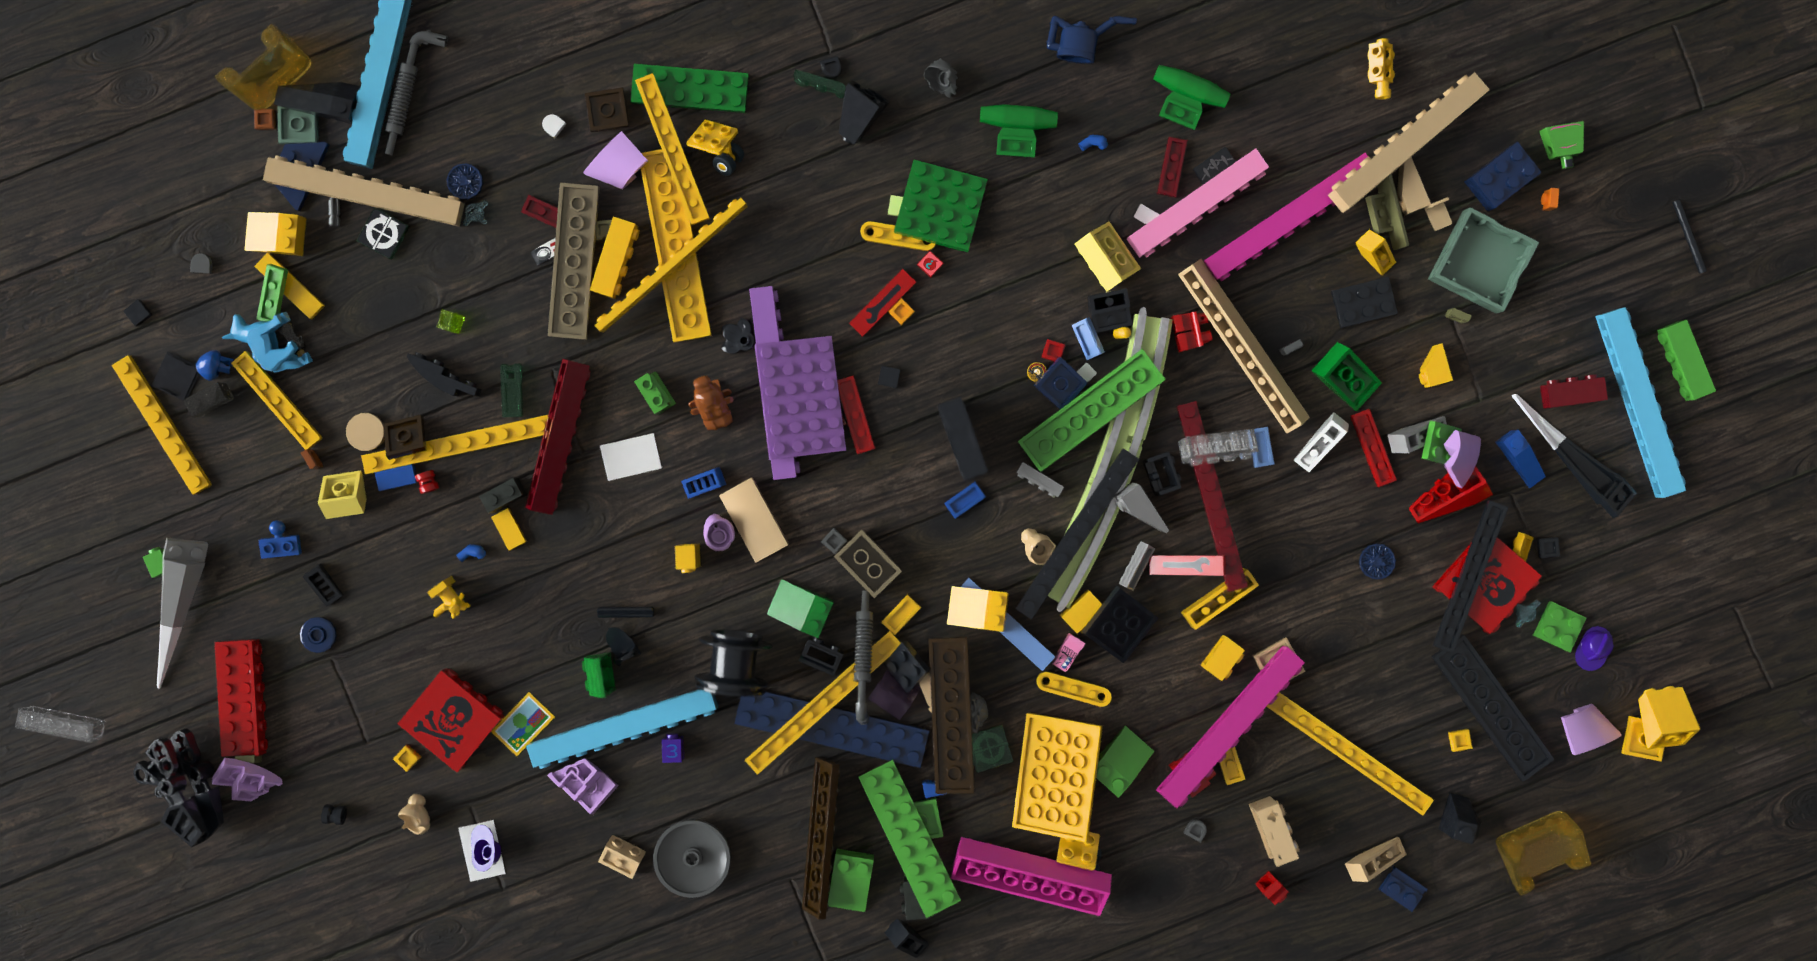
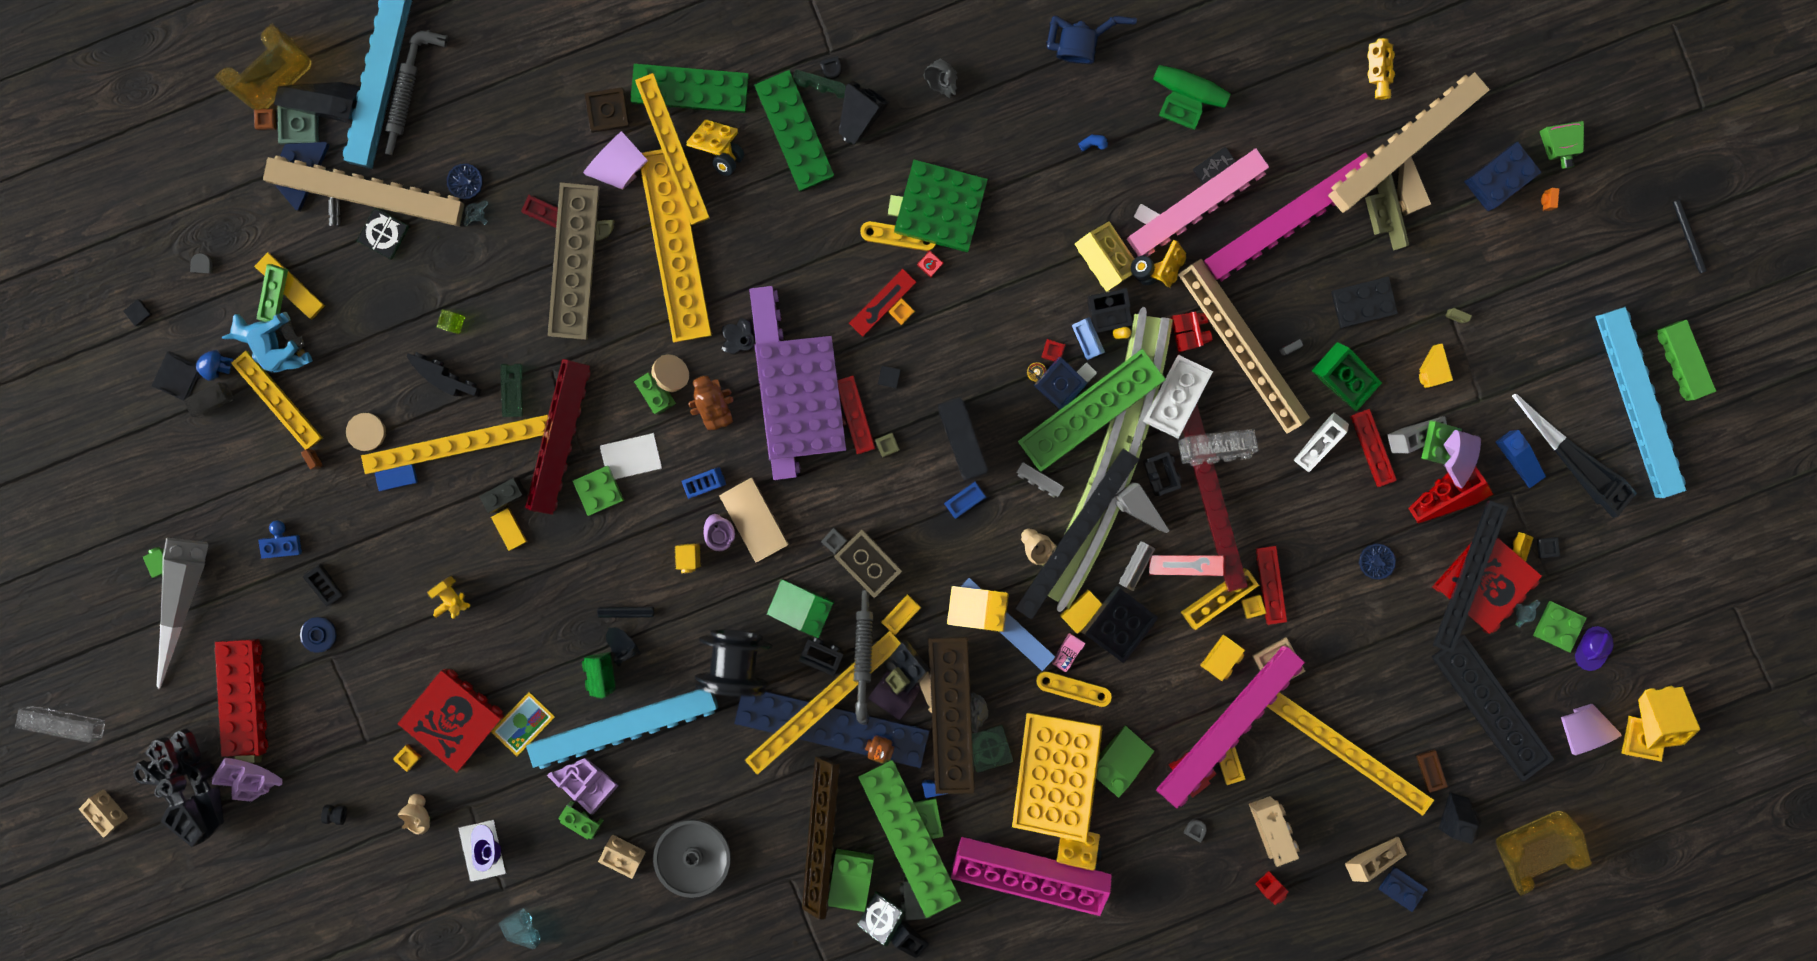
yellow plate [112,355,212,495] -> none
yellow slope [245,212,306,256] -> none
light yellow slope [318,470,366,519] -> none
dark brown plate [383,415,426,460] -> none
red wheel [415,470,439,494] -> none
blue arm [456,544,486,562] -> none
sticker [531,238,555,265] -> none
white tile [542,114,566,138] -> none
yellow brick [590,217,639,299] -> none
yellow plate [595,198,748,333] -> none
dark purple brick [662,733,684,763] -> none
green plate [980,104,1058,158] -> none
dark red tile [1157,137,1188,198] -> none
medium blue tile [1248,427,1274,468] -> none
yellow slope [1356,230,1396,275] -> none
tan bracket [1424,197,1452,231] -> none
sand green tile [1428,208,1539,314] -> none
yellow tile [1448,729,1473,752] -> none
dark red brick [1540,374,1608,408] -> none
none -> tan bracket [79,790,128,838]
none -> clear light blue slope [499,908,540,949]
none -> bright green window [558,801,604,840]
none -> bright green plate [573,466,624,516]
none -> tan tile [652,354,689,392]
none -> green plate [754,70,835,192]
none -> tile [858,891,906,946]
none -> dark orange head [865,735,895,764]
none -> olive tile [875,433,900,458]
none -> olive tile [885,667,910,694]
none -> yellow plate [1131,240,1186,288]
none -> white plate [1143,355,1213,439]
none -> yellow plate [1241,595,1266,619]
none -> red plate [1255,546,1287,625]
none -> reddish brown tile [1416,750,1448,793]

